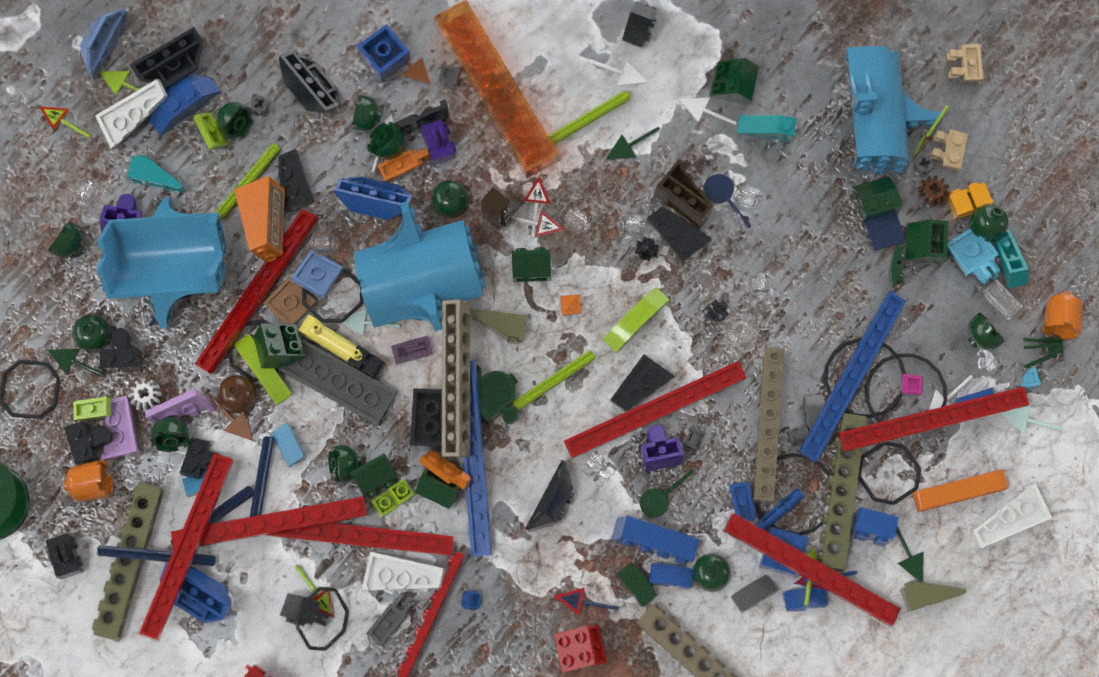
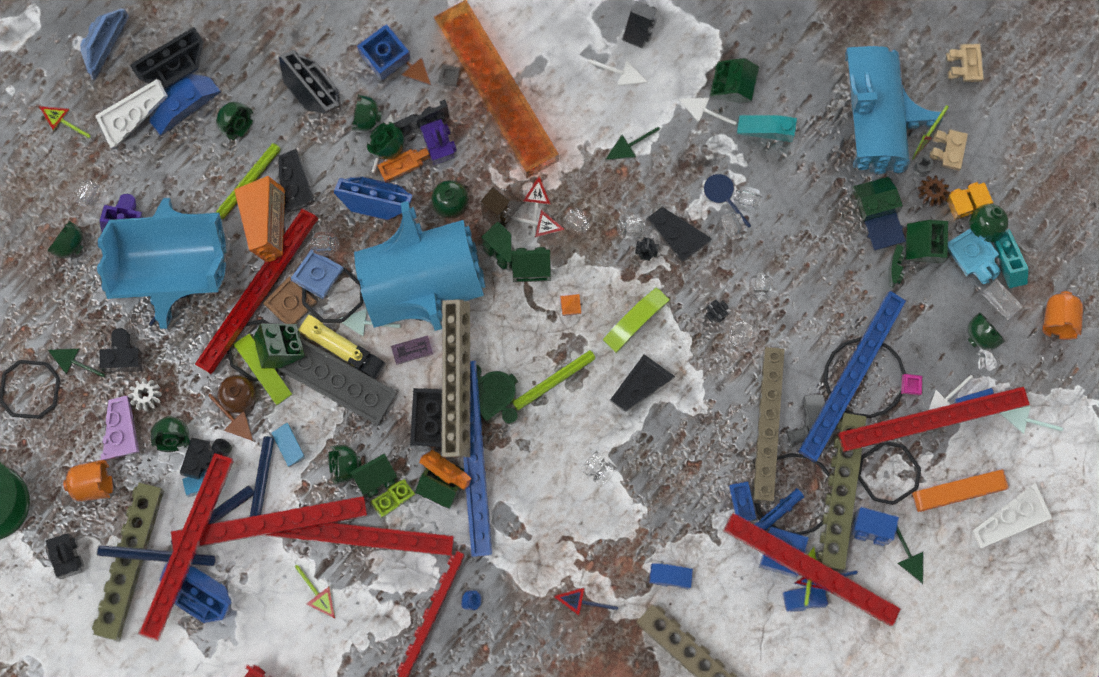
black brick [64,421,113,465] -> none
dark green cylinder [72,314,111,353] -> none
lime plate [73,396,111,421] -> none
lime piece [99,71,139,95] -> none
teal slope [127,155,186,194] -> none
lavender wing [145,389,216,424] -> none
lime plate [193,112,227,150] -> none
dark grey bush [251,96,270,117] -> none
black brick [280,593,330,627] -> none
black piece [296,587,349,651] -> none
white wing [362,552,445,591] -> none
dark grey hinge [366,592,415,647] -> none
olive slope [470,308,526,344] -> none
black wedge [525,460,575,532] -> none
lime axle [548,90,630,145] -> none
red bracket [554,625,607,673] -> none
red plate [564,361,747,459] -> none
blue wedge [611,516,700,565] -> none
dark green slope [616,562,657,607] -> none
dark green piece [639,470,694,518] -> none
dark purple brick [640,425,684,472] -> none
dark brown wedge [653,159,713,228] -> none
dark grey bush [682,427,705,452] -> none
dark green cylinder [692,553,731,593] -> none
dark grey slope [731,575,777,613] -> none
black piece [865,353,947,422] -> none
olive slope [900,580,967,612] -> none
medium azure tile [1021,367,1041,390] -> none
dark green plant [1023,337,1064,368] -> none
none -> black tile [211,439,232,457]
none -> dark green slope [481,221,512,272]

